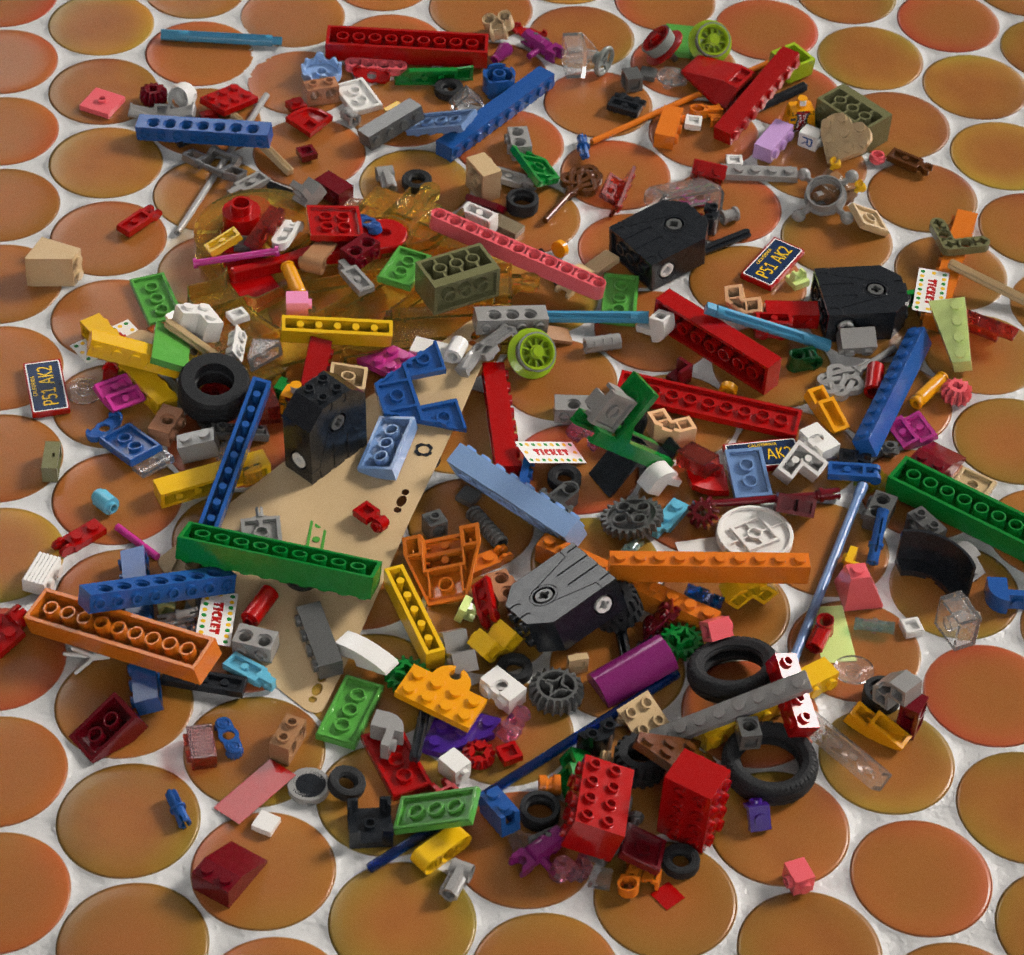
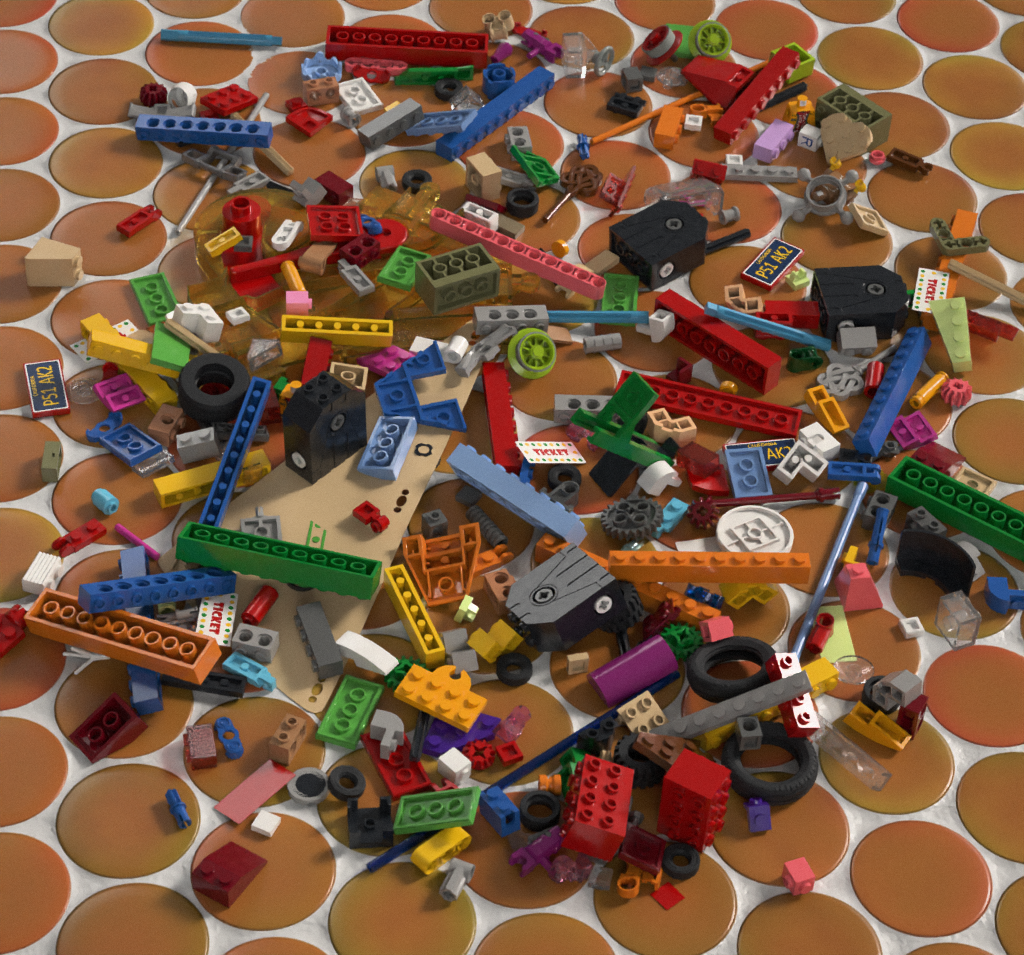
coral plate [79,87,125,119] -> none
dark pink bar [193,245,280,269] -> none
white hinge [225,324,247,363] -> none
clear red bracket [243,204,286,251] -> none
dark red plate [296,144,318,163] -> none
red hinge [471,575,501,630] -> none
white brick [479,665,527,715] -> none
dark grey gear [528,667,584,717] -> none
light grey panel [585,382,638,433] -> none
black cylinder [701,202,720,236] -> none
dark red brick [773,492,817,518] -> none
clear light blue pin [854,617,895,635] -> none

